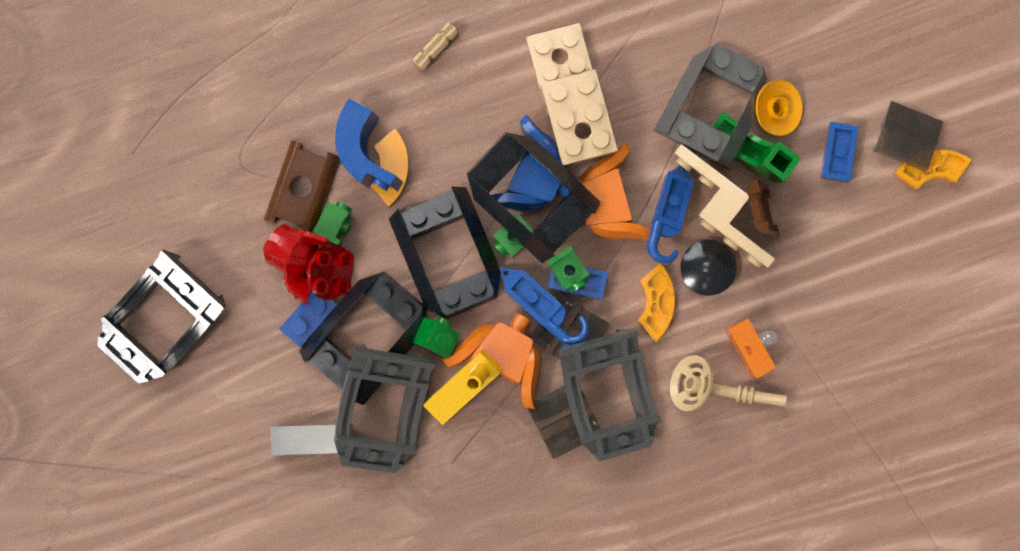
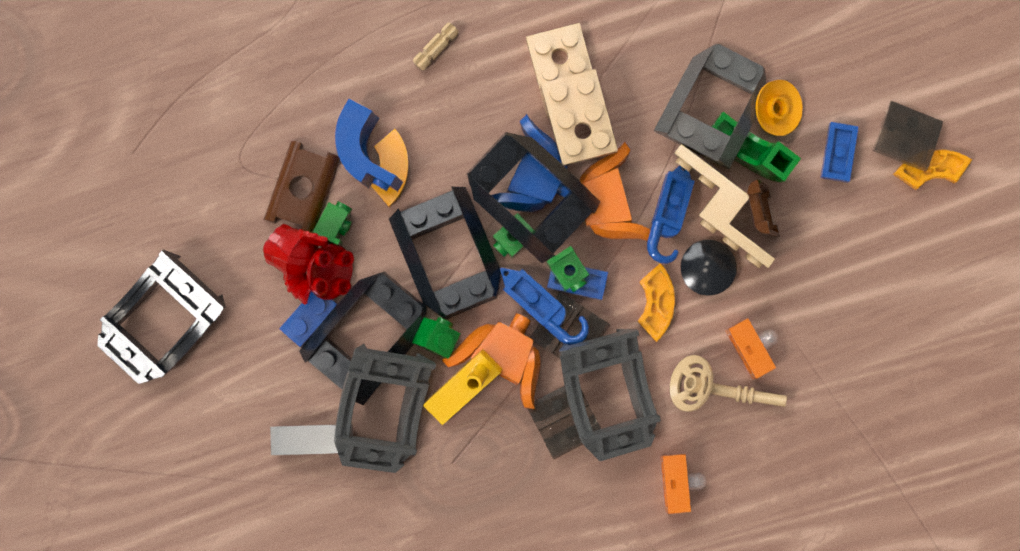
none -> orange piece [660,454,707,514]

